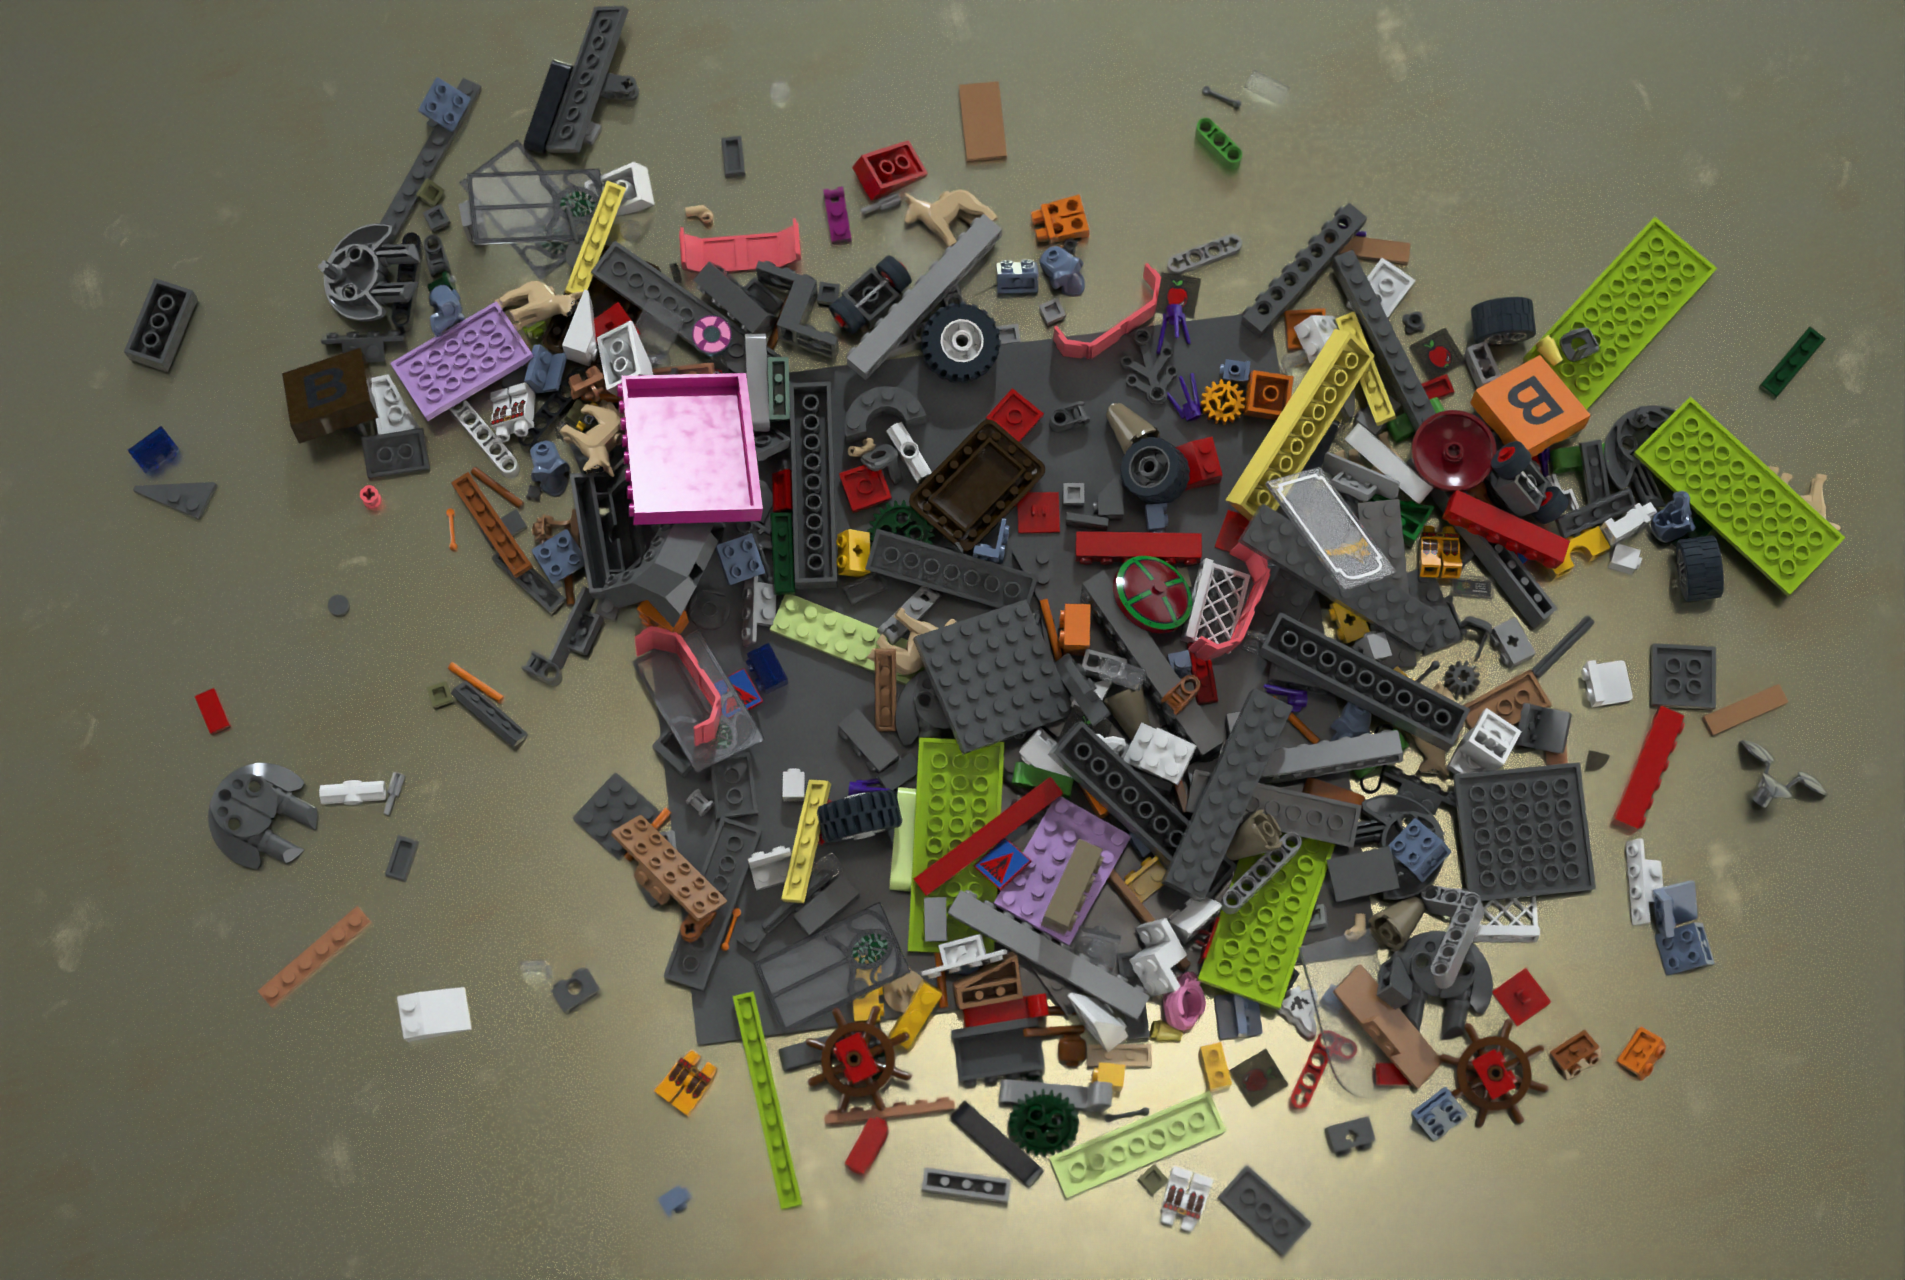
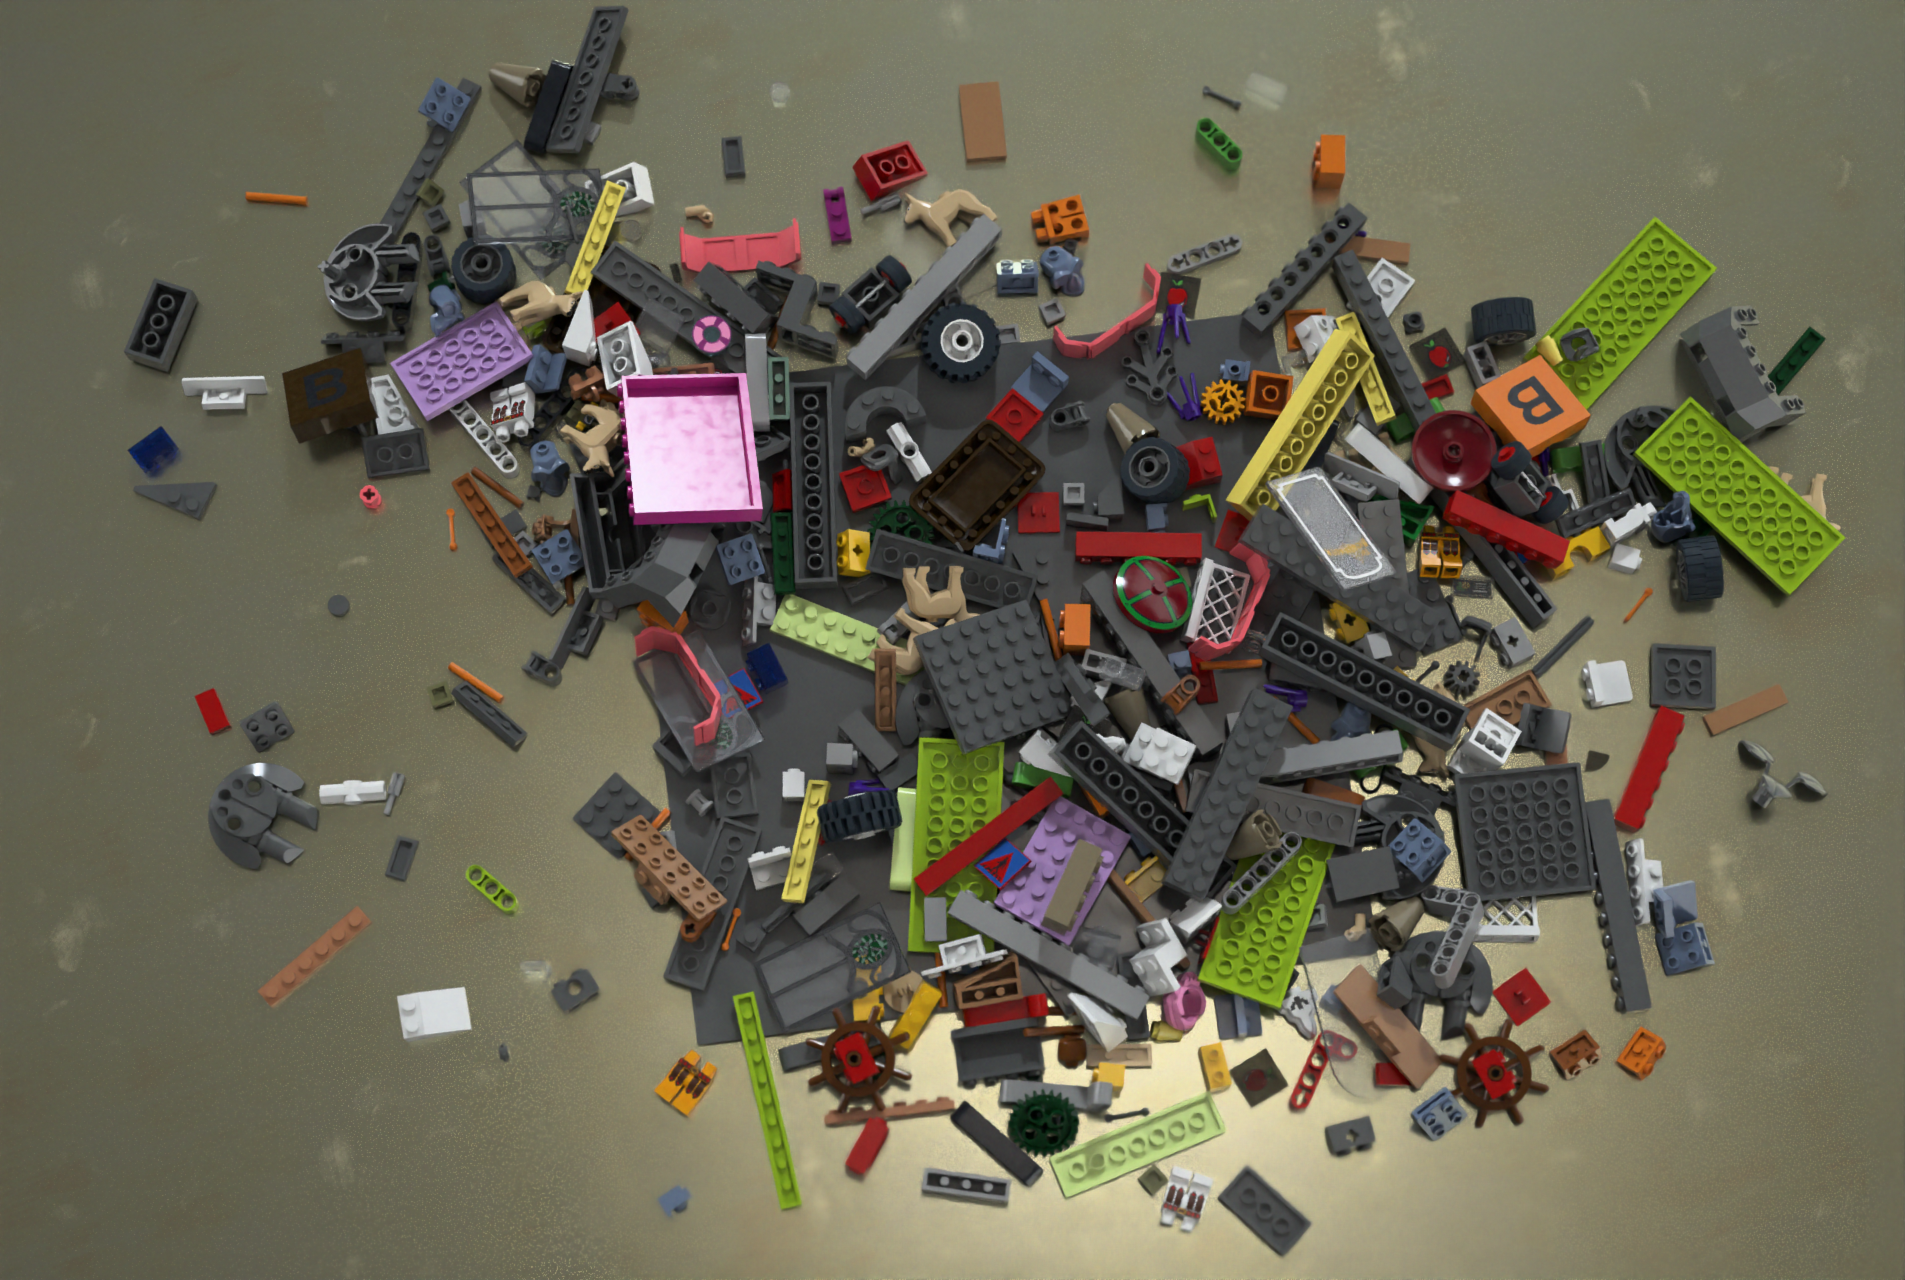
none -> white bracket [182,376,267,410]
none -> dark grey bracket [239,701,294,752]
none -> orange bar [245,192,308,205]
none -> wheel [451,235,516,304]
none -> lime beam [465,865,519,914]
none -> dark tan cone [489,63,546,107]
none -> dark grey piece [499,1043,510,1062]
none -> light grey plate [514,530,538,557]
none -> light grey brick [826,743,858,774]
none -> tan animal [902,566,981,623]
none -> sand blue bracket [1011,351,1069,412]
none -> lime bracket [1182,494,1217,523]
none -> orange bar [1199,659,1262,670]
none -> orange brick [1313,135,1345,189]
none -> dark grey brick [1585,798,1652,1015]
none -> orange hinge [1624,588,1653,622]
none -> dark grey wedge [1679,306,1806,443]

